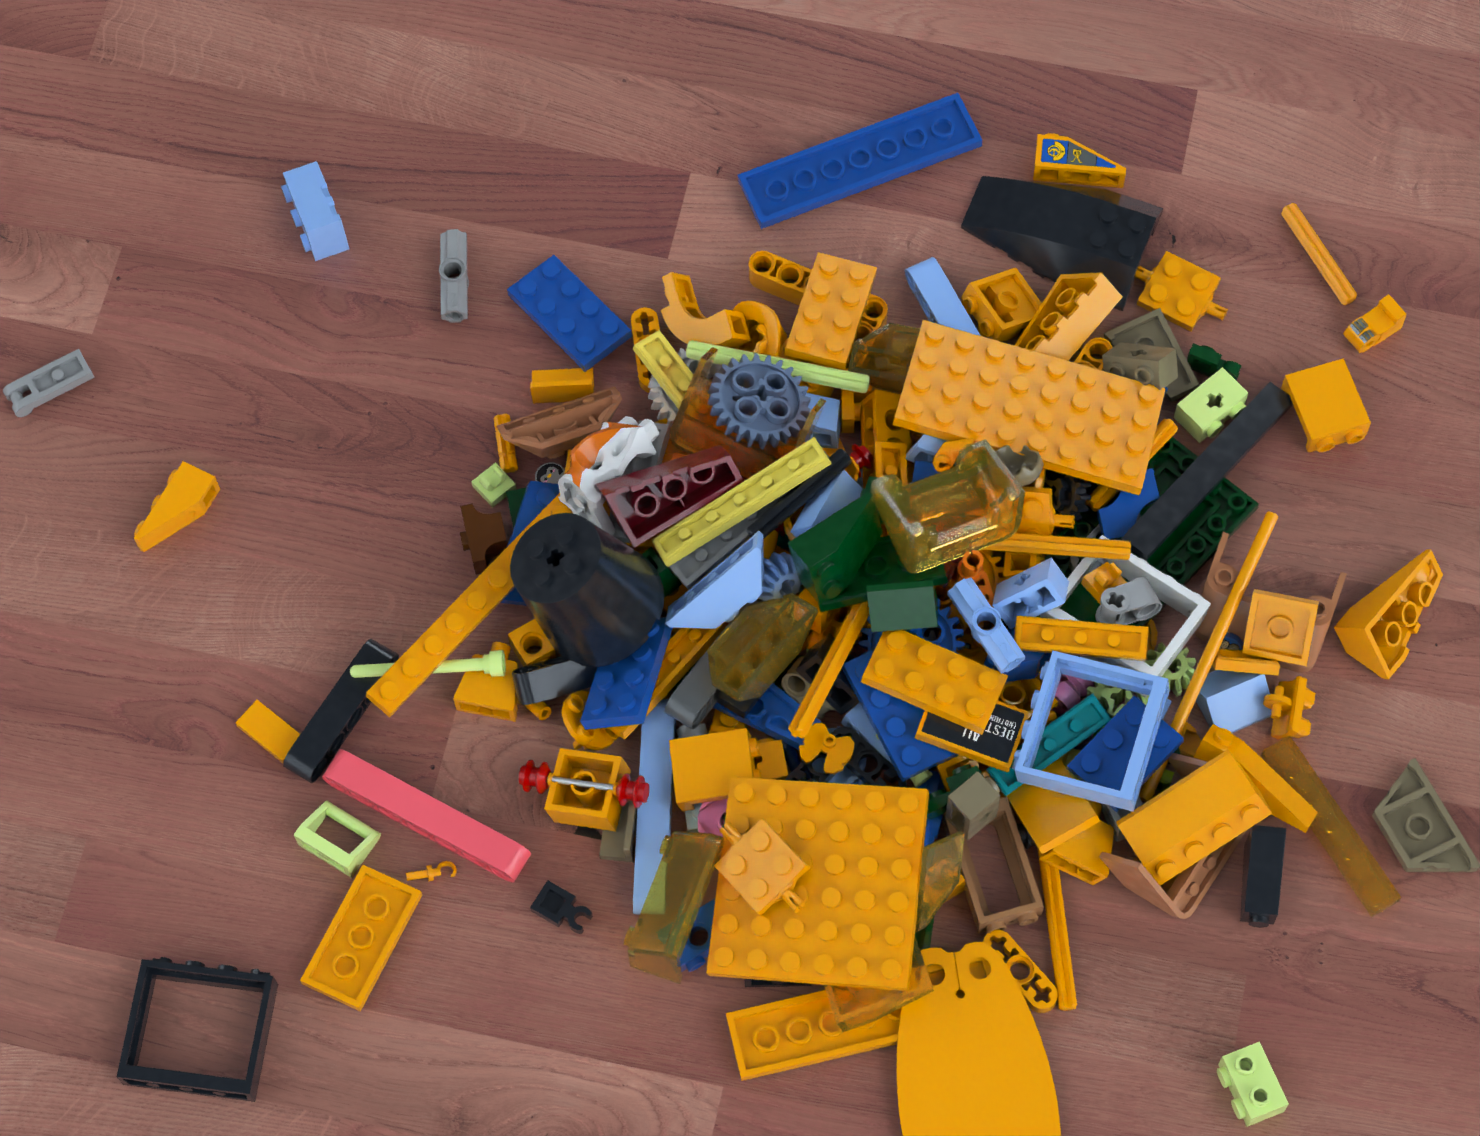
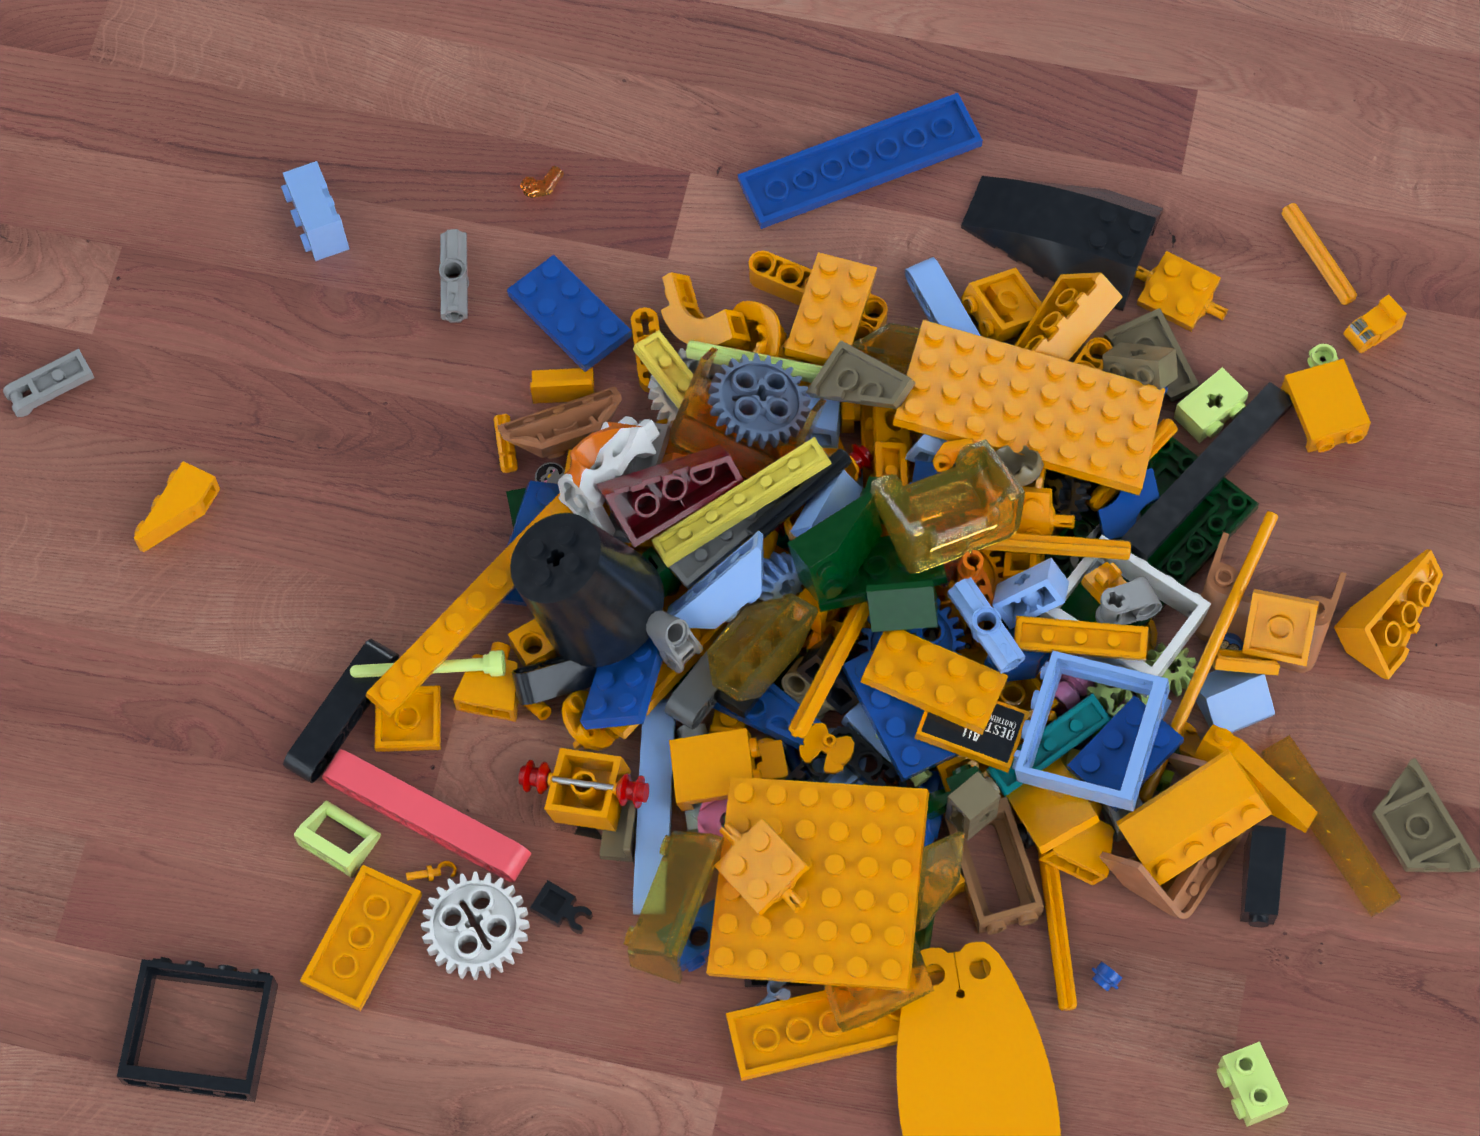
light orange tile [235,700,300,763] -> none
reddish brown brick [460,503,508,575] -> none
yellowish green tile [471,462,517,508] -> none
light orange beam [983,930,1058,1013] -> none
light orange slope [1033,133,1126,188] -> none
dark green plate [1187,343,1241,380] -> none
light orange hips [1263,676,1316,739] -> none
none -> light orange plate [375,685,441,752]
none -> white gear [421,872,530,980]
none -> clear orange arm [520,166,564,198]
none -> light grey piece [646,611,703,673]
none -> sand blue hand [755,981,791,1006]
none -> dark tan wing [806,340,916,409]
none -> blue plate [1091,961,1122,991]
none -> yellowish green plate [1307,344,1338,368]

